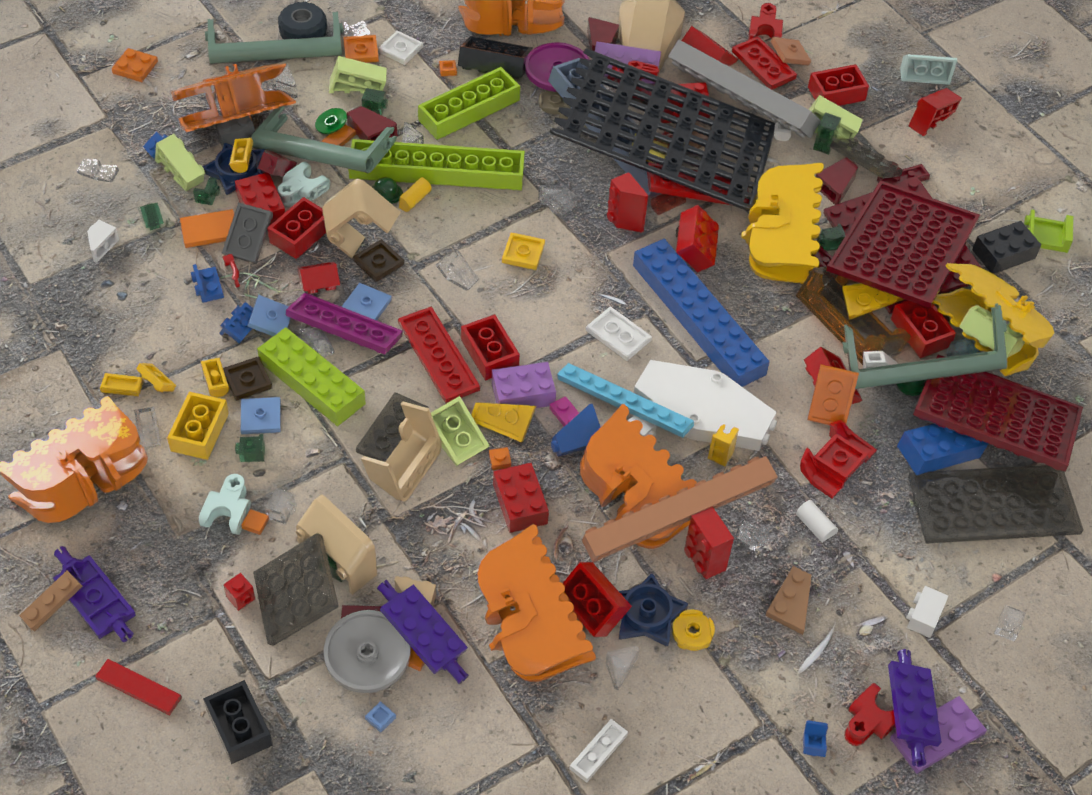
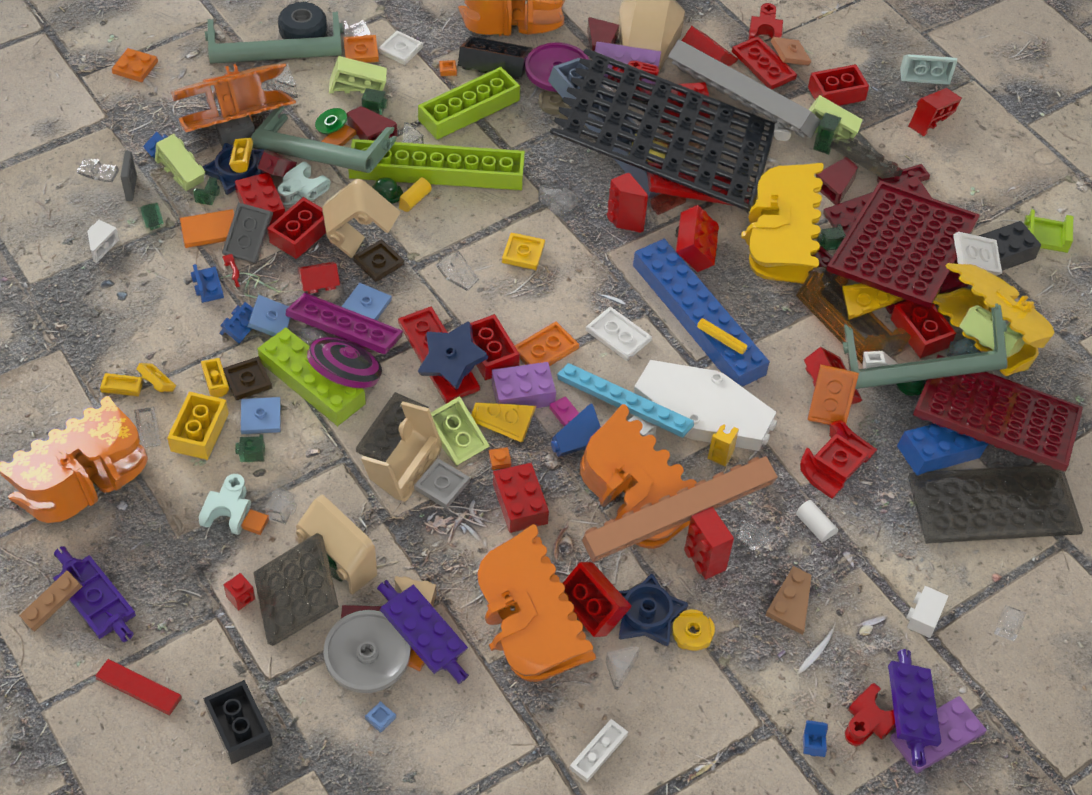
none -> dark grey tile [120,151,137,201]
none -> dish [307,337,382,388]
none -> light grey plate [414,459,470,509]
none -> dark blue plate [418,321,489,389]
none -> orange tile [515,321,579,366]
none -> yellow axle [697,318,747,354]
none -> white plate [953,232,1002,276]

